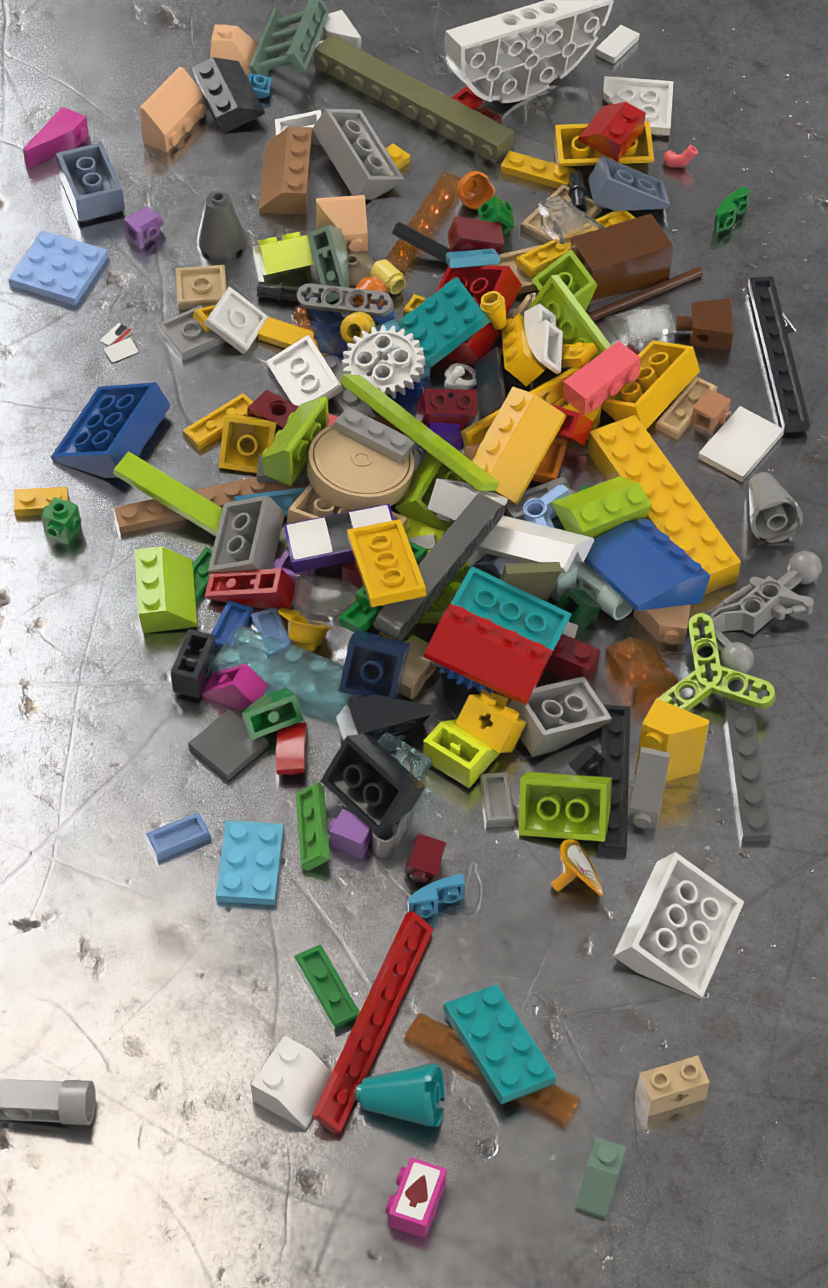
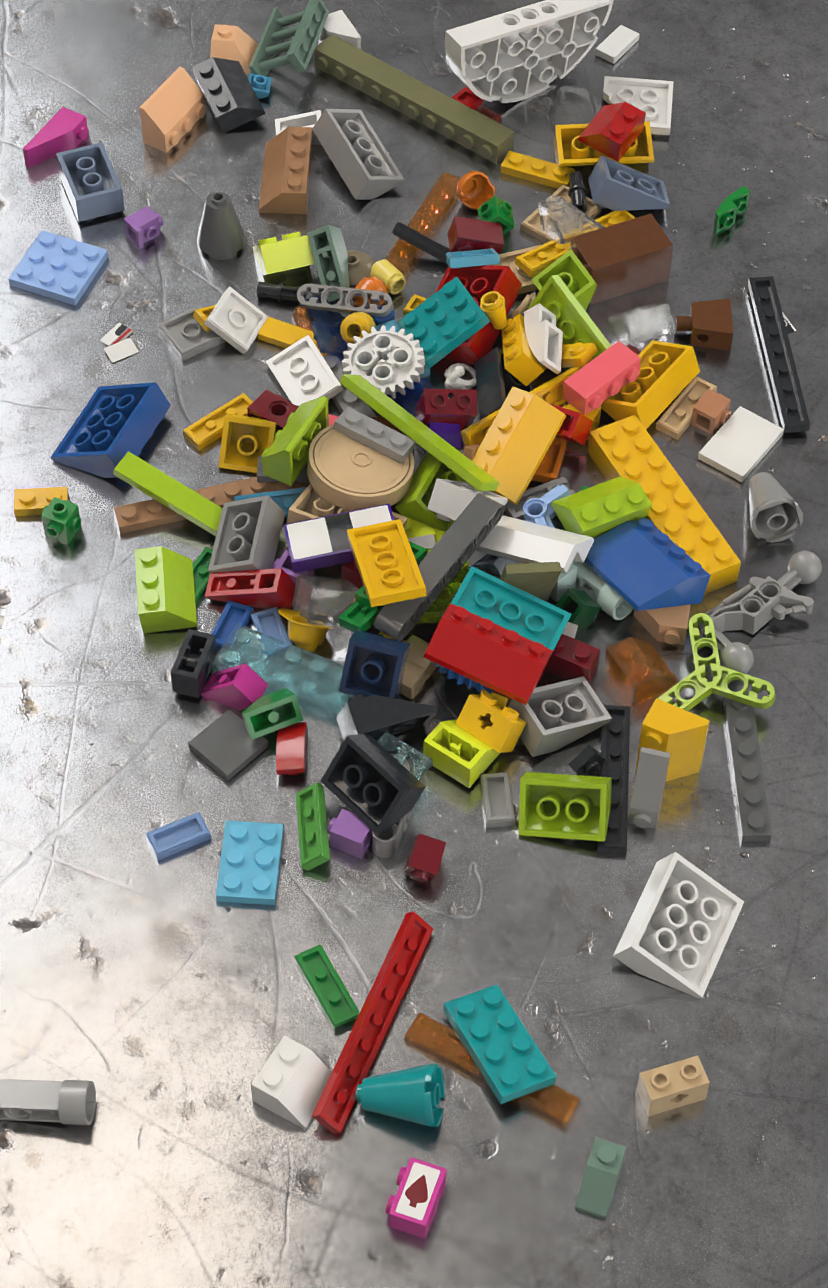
tan tile [175,265,227,310] -> none
light nougat slope [316,195,368,252] -> none
yellow plate [386,143,411,170] -> none
dark azure slope [408,873,465,918] -> none
shield [551,839,603,897] -> none
reddish brown piece [587,267,703,322] -> none
coral arm [663,145,698,168] -> none

